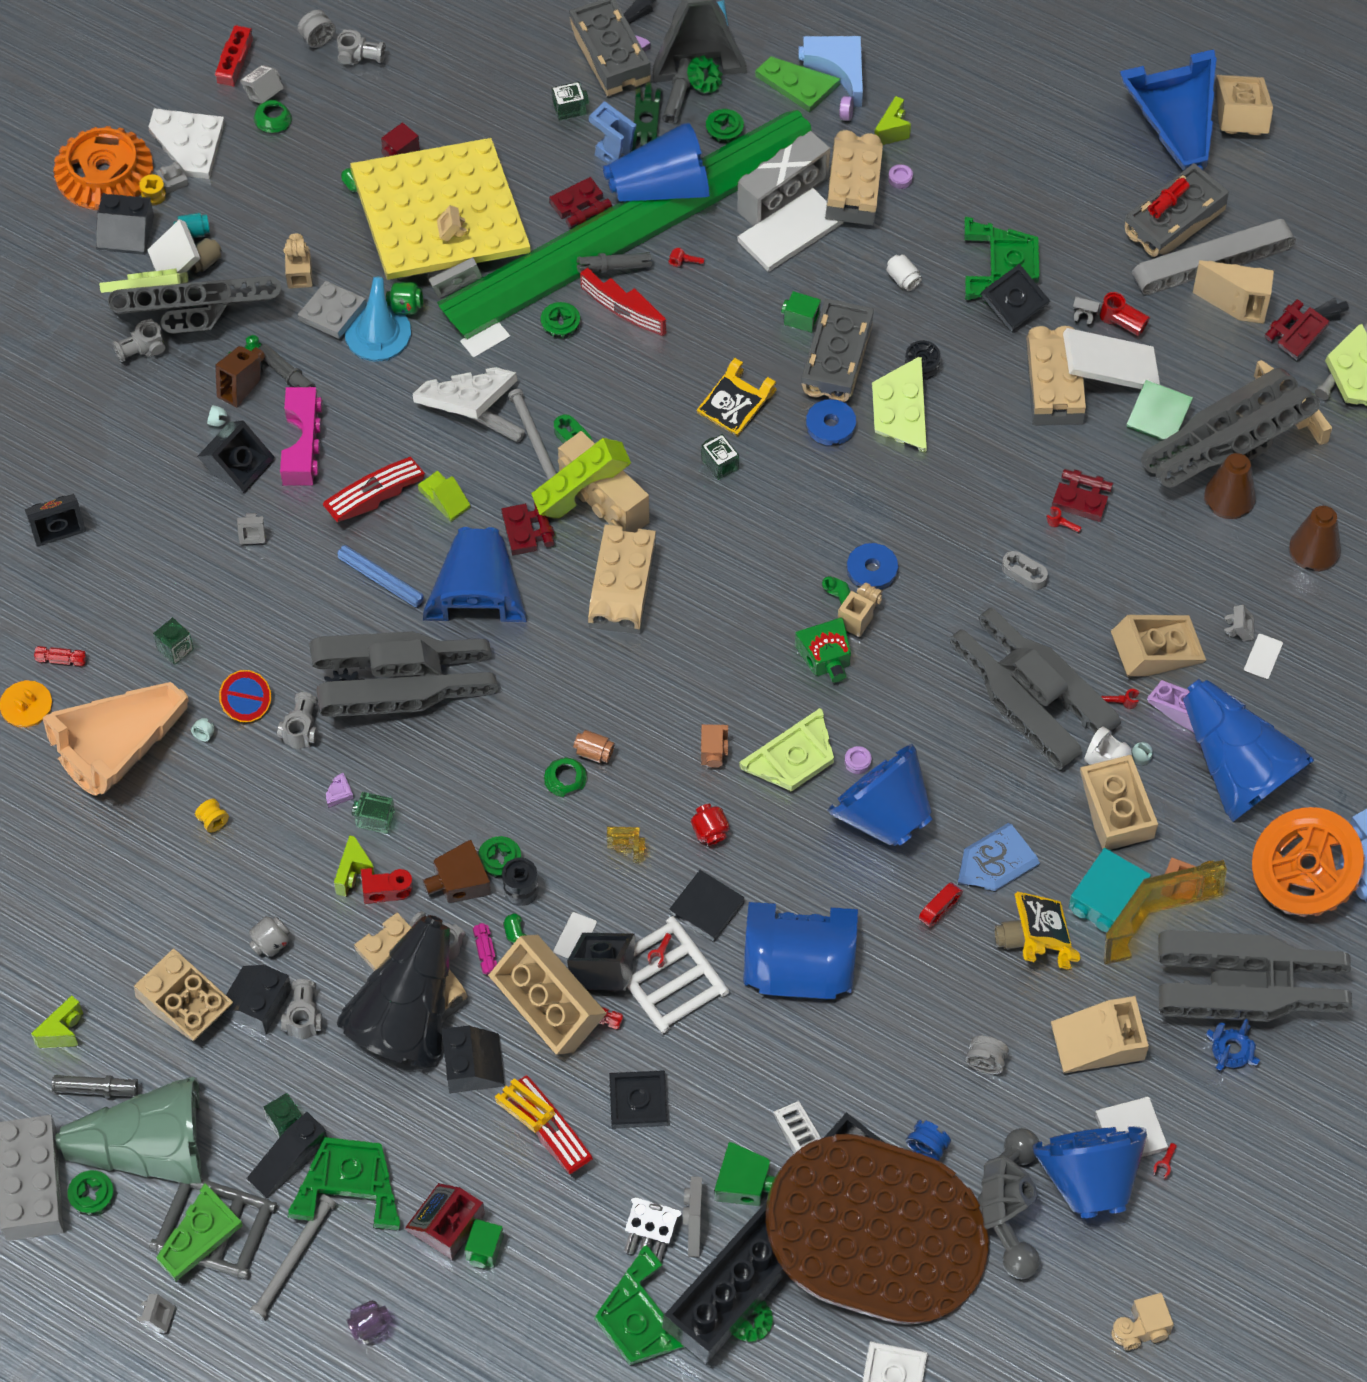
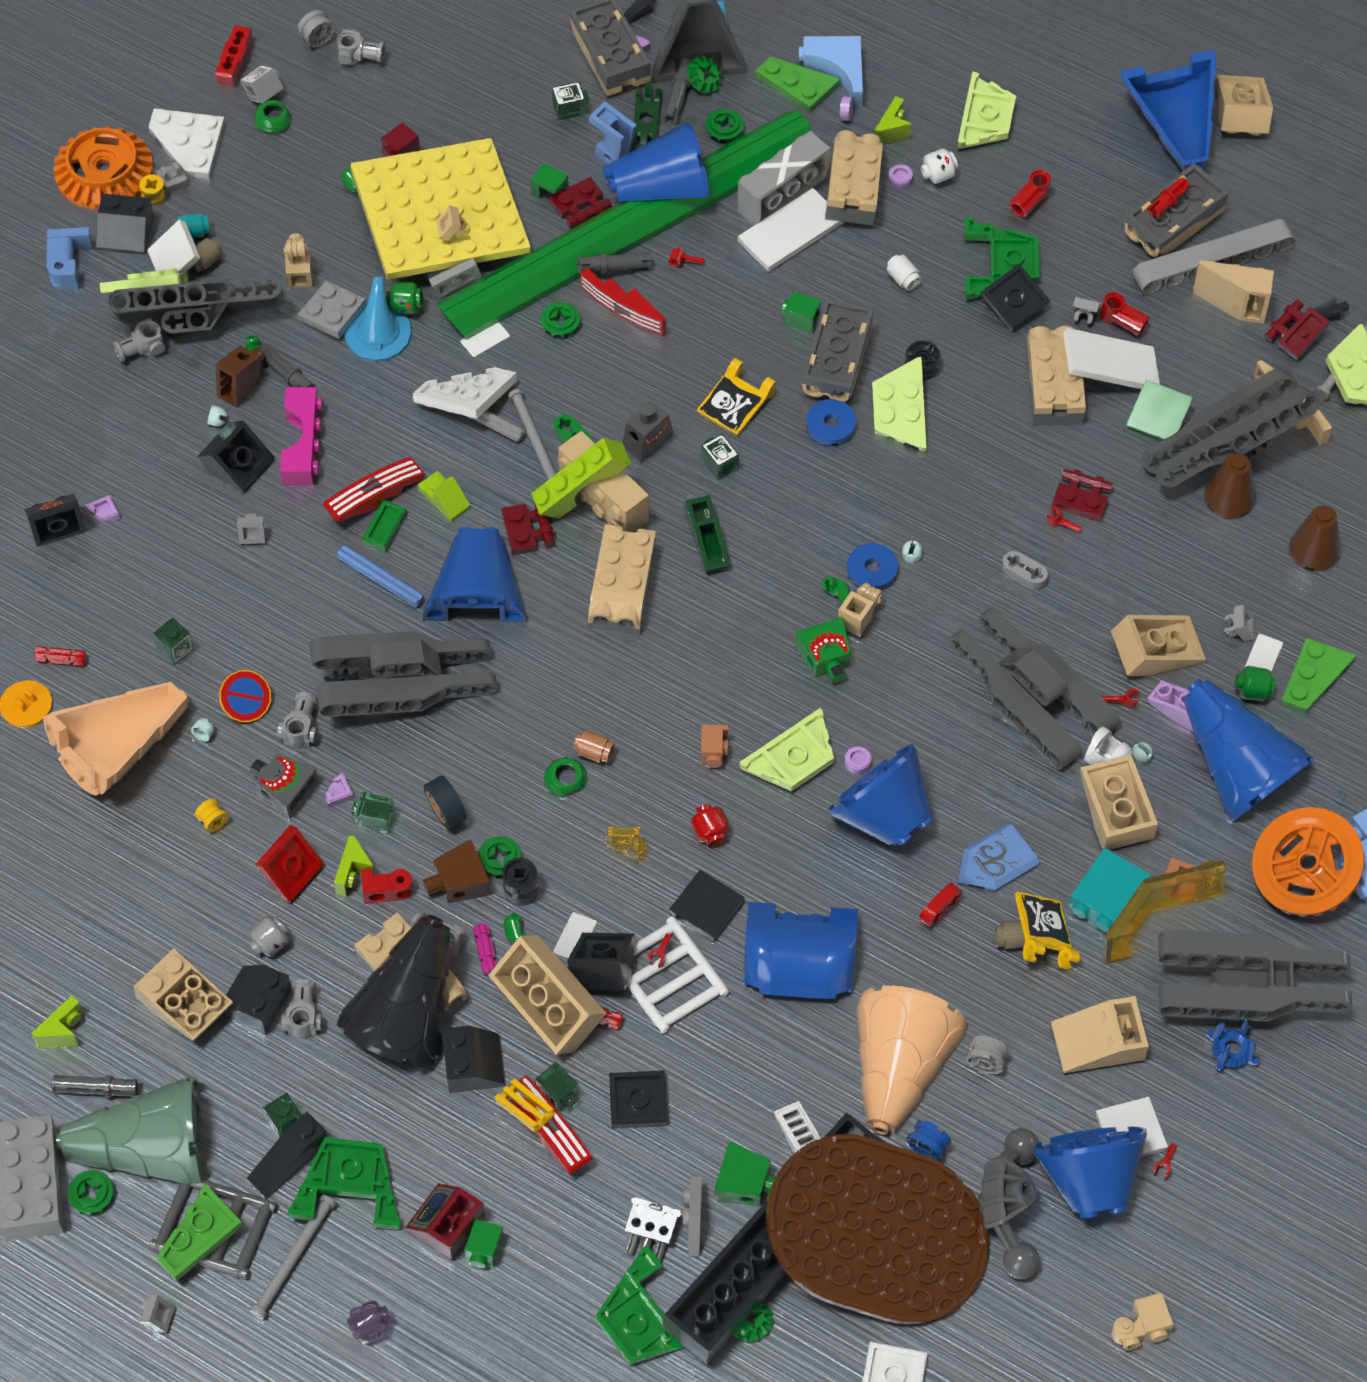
none -> medium blue piece [46,227,92,290]
none -> lavender tile [86,495,120,521]
none -> dark grey torso [250,754,319,819]
none -> red tile [255,825,324,903]
none -> green tile [361,500,407,553]
none -> black wheel [423,775,467,829]
none -> green panel [531,163,569,198]
none -> clear green brick [535,1062,579,1112]
none -> dark grey torso [623,401,673,463]
none -> dark green slope [684,495,731,572]
none -> light nougat cone [857,985,967,1135]
none -> light aqua hinge [902,540,923,563]
none -> white head [920,148,958,184]
none -> yellowish green wing [957,71,1016,149]
none -> red piece [1009,170,1051,218]
none -> green head [1234,665,1275,702]
none -> bright green wing [1280,638,1356,714]

